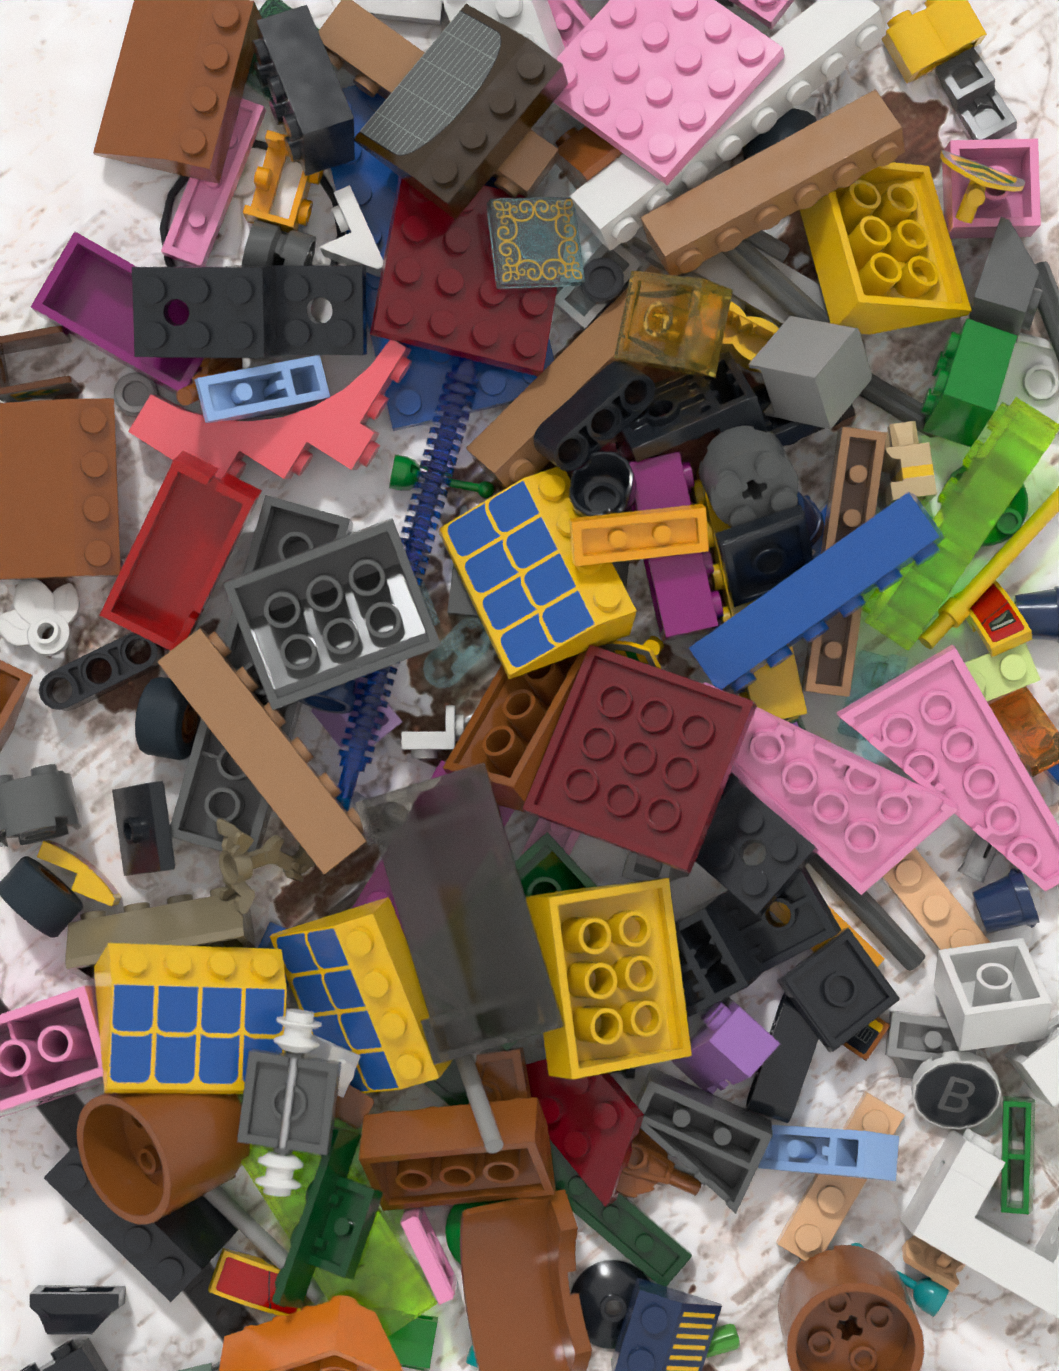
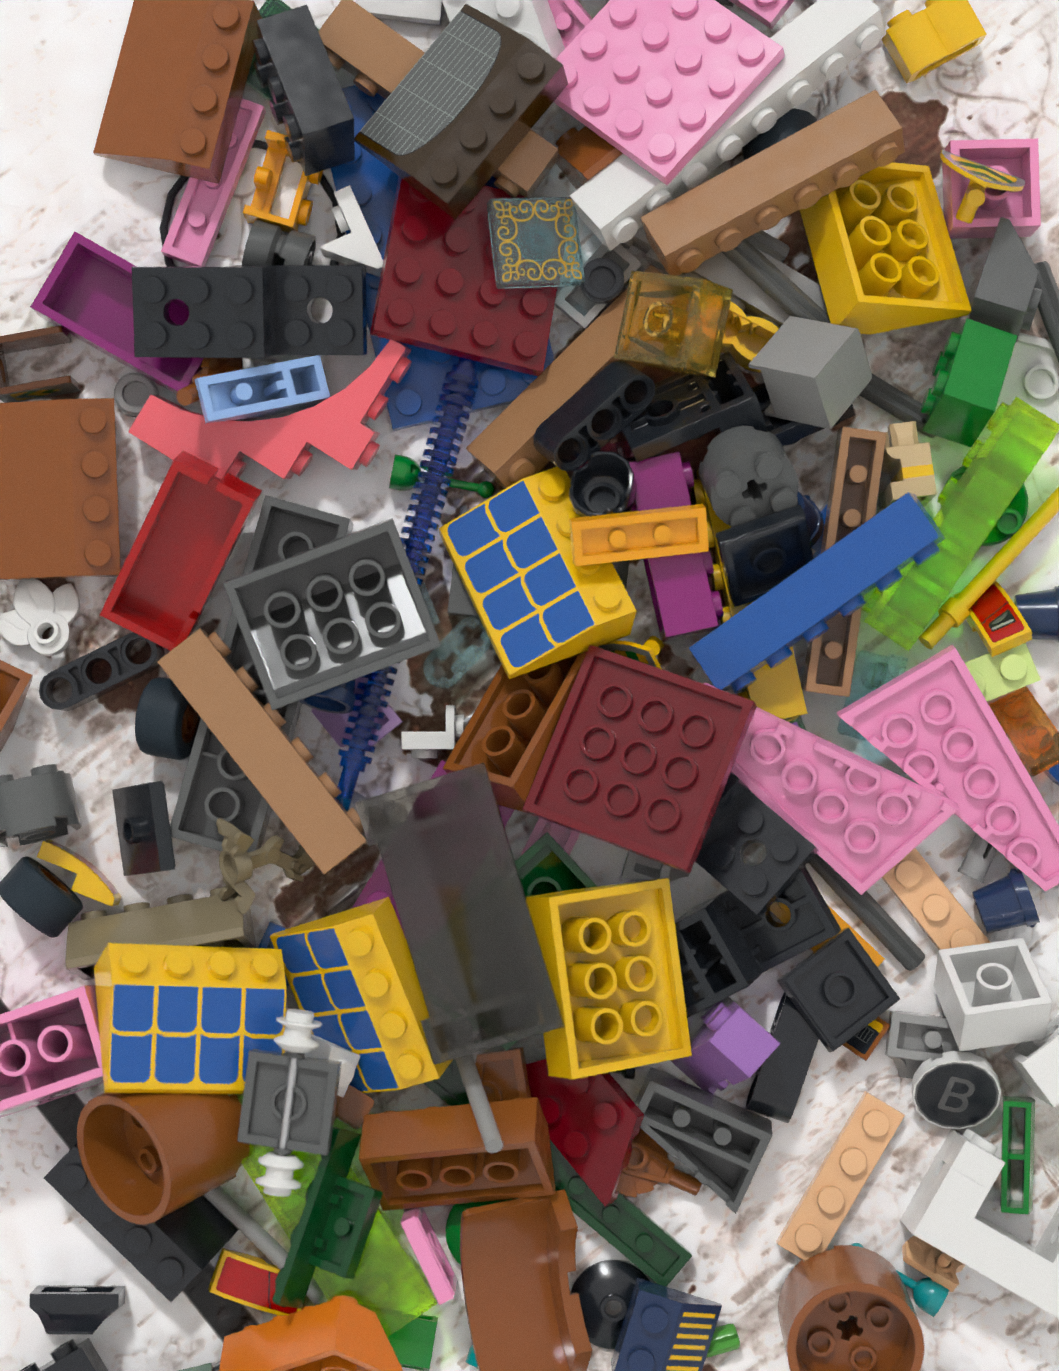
light blue slope [758,1125,899,1181] -> none
dark grey slope [936,47,1017,140] -> none

